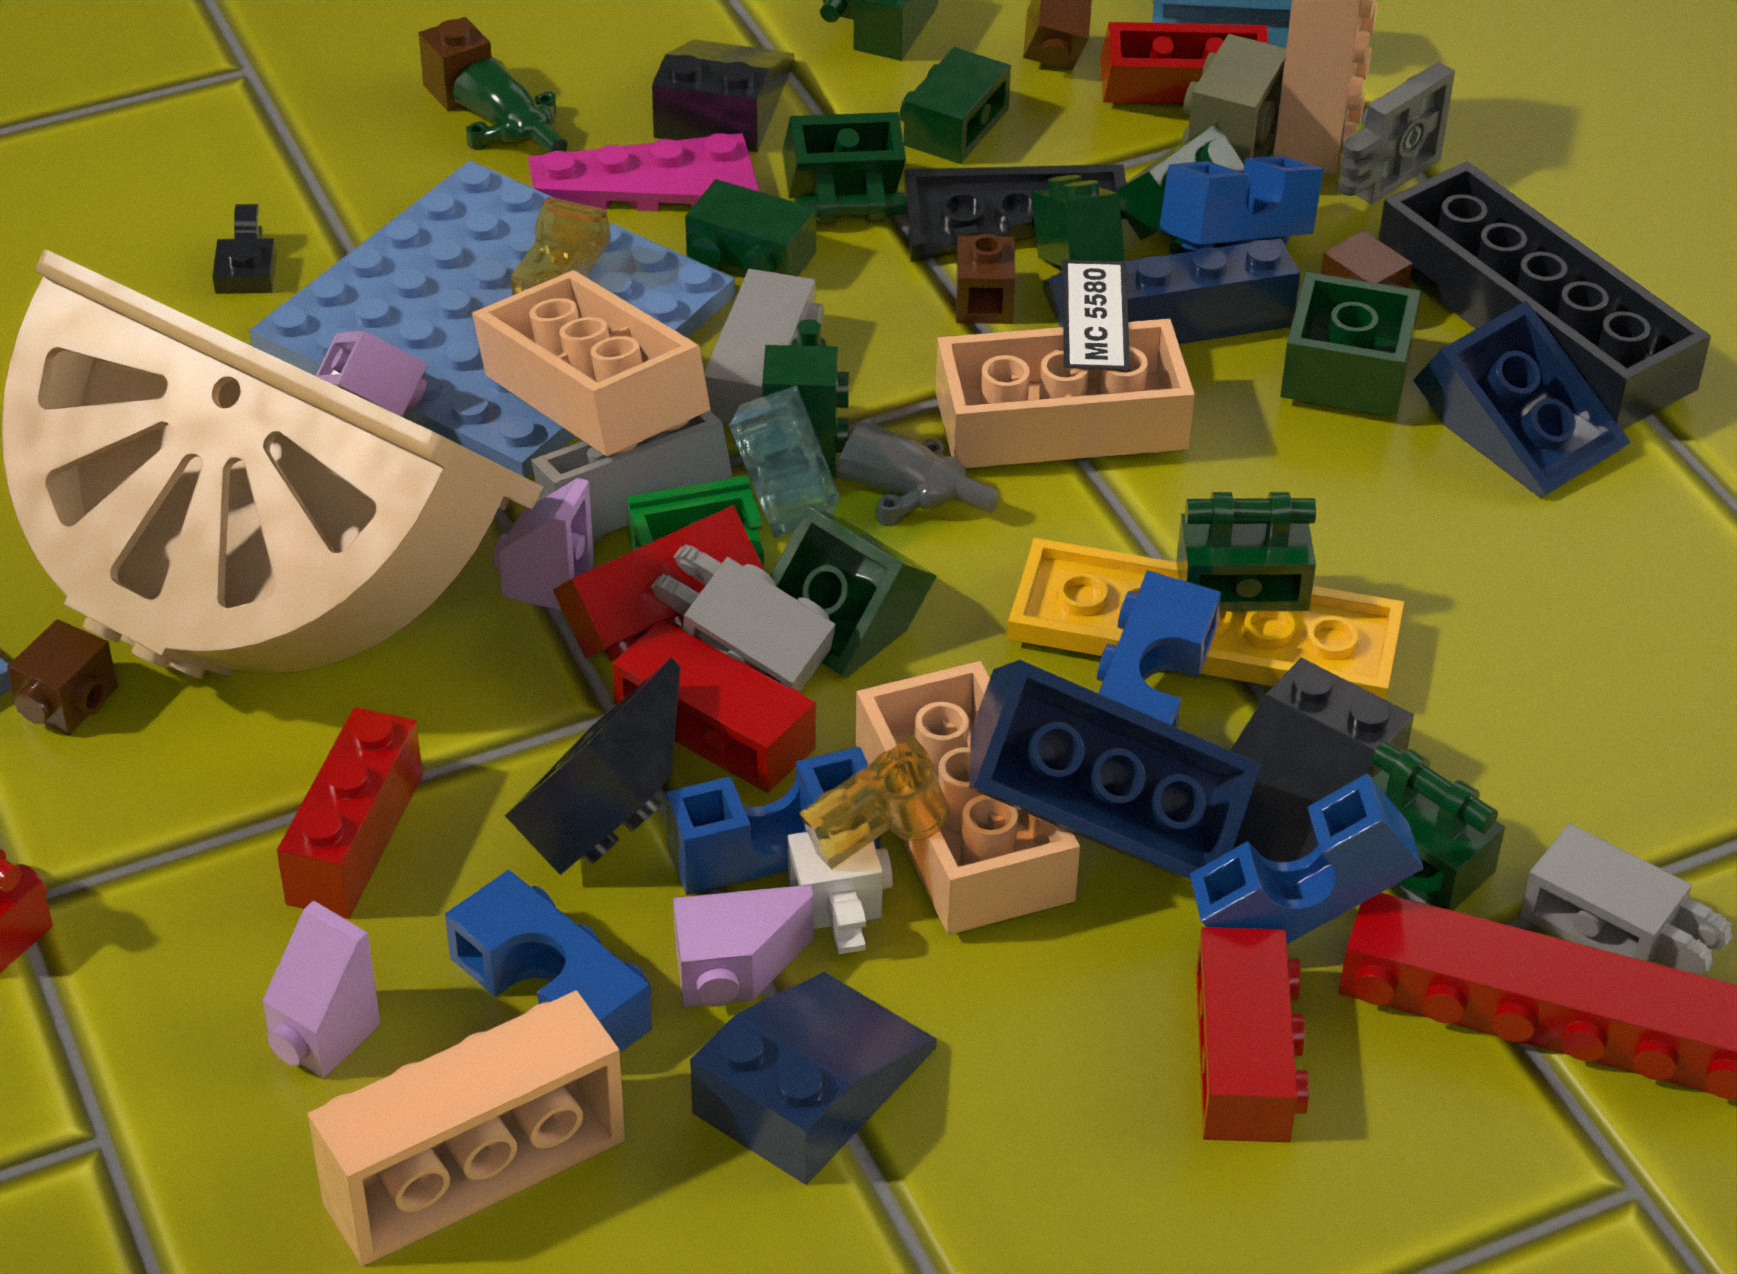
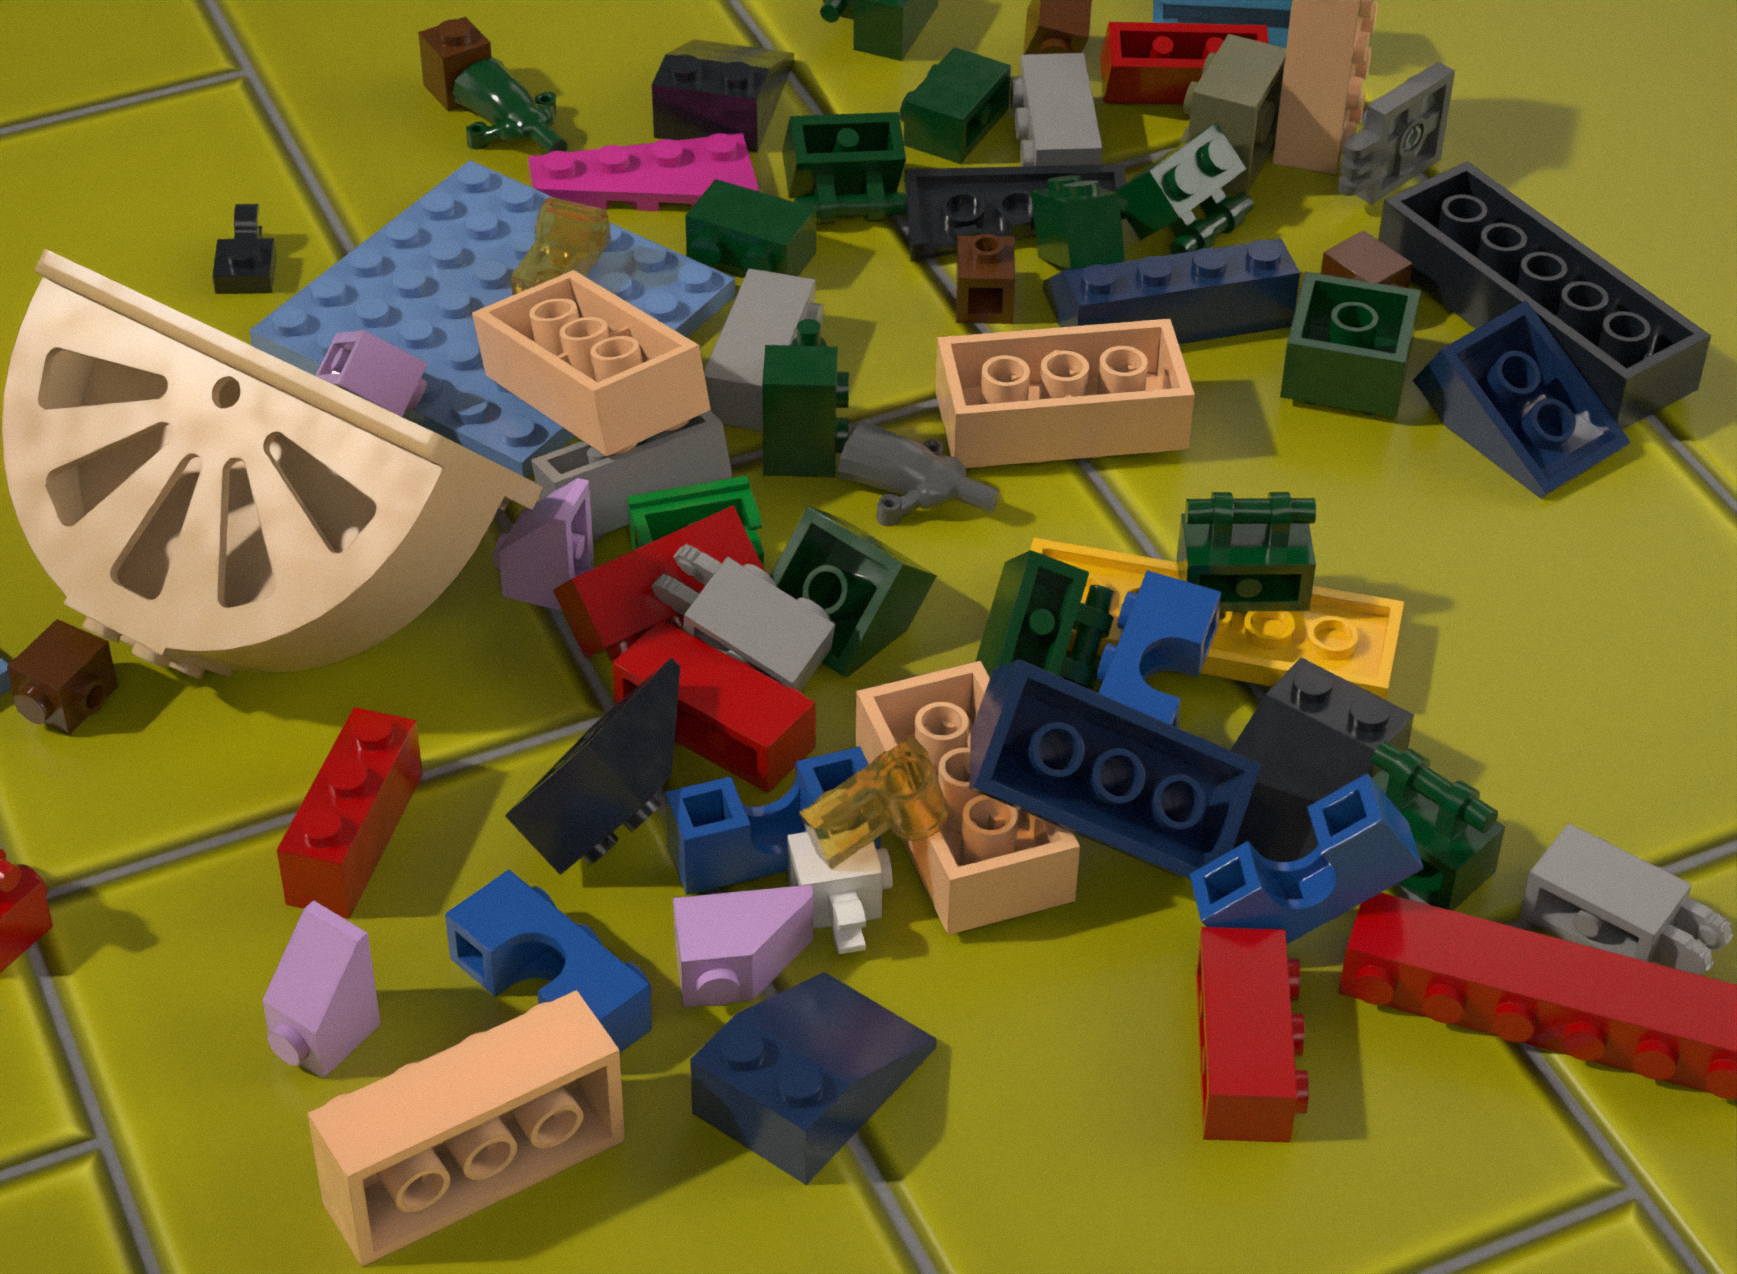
clear light blue brick [729,386,840,538] -> none
sticker [1062,260,1130,370] -> none
blue arch [1159,155,1324,251] -> none
none -> dark green brick [975,550,1115,691]
none -> light grey brick [1010,53,1102,167]

